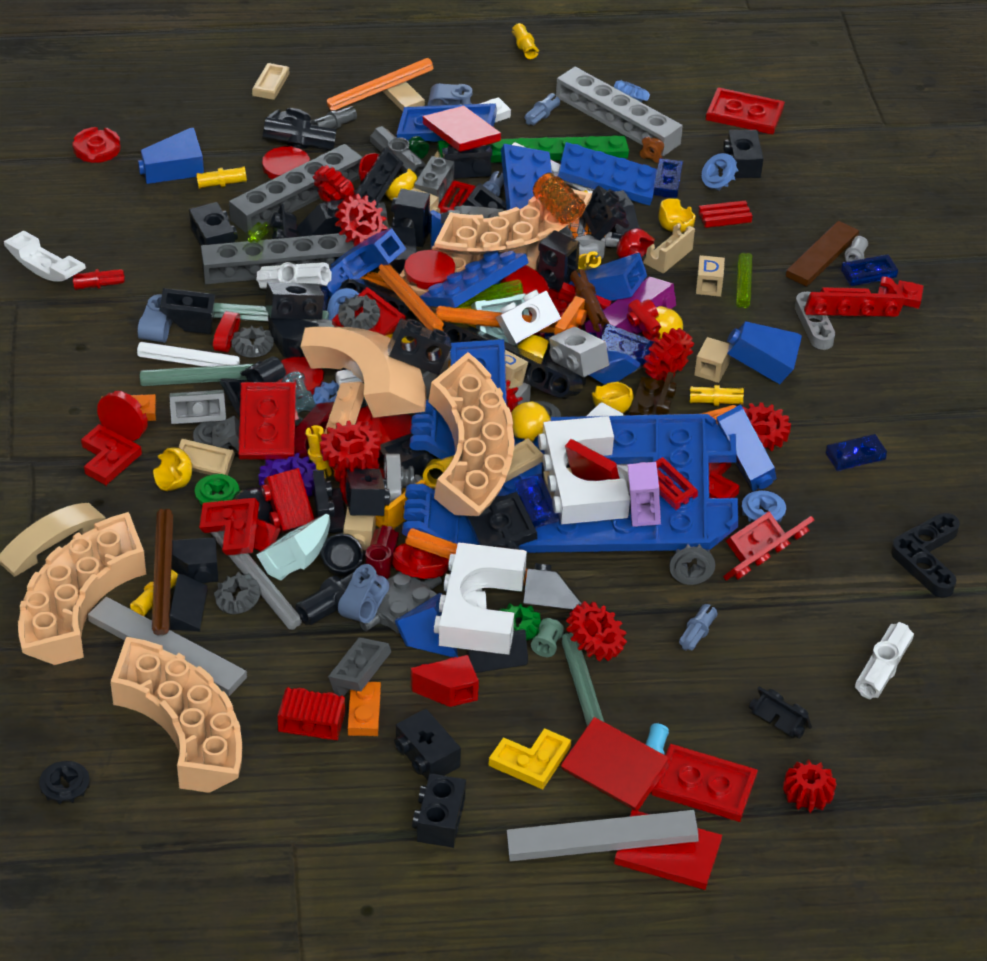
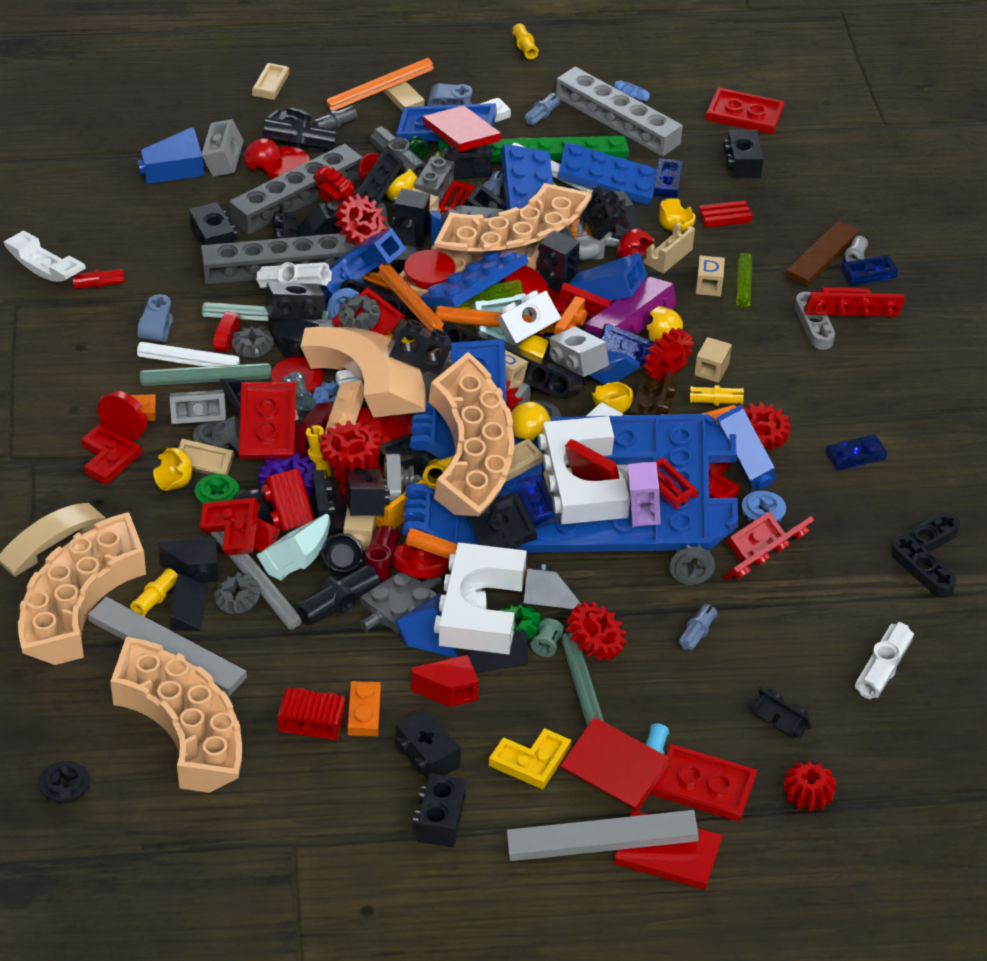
red tile [73,127,121,163] -> none
reddish brown axle [152,509,173,635] -> none
black slope [160,288,215,334] -> none
yellow pin [196,166,247,189] -> none
black piece [240,356,286,382] -> none
clear neon green axle [247,222,269,243] -> none
dark grey bracket [328,637,391,696] -> none
sand blue piece [338,564,389,623] -> none
clear orange piece [533,172,586,224] -> none
reddish brown pin [570,269,609,332] -> none
yellow pin [578,251,601,273] -> none
red plate [627,299,661,343] -> none
dark orange plate [640,137,665,163] -> none
medium blue gear [702,153,738,191] -> none
blue slope [727,321,802,385] -> none
red plate [878,277,924,309] -> none
none -> light grey brick [201,119,244,176]
none -> red hair [243,138,282,172]

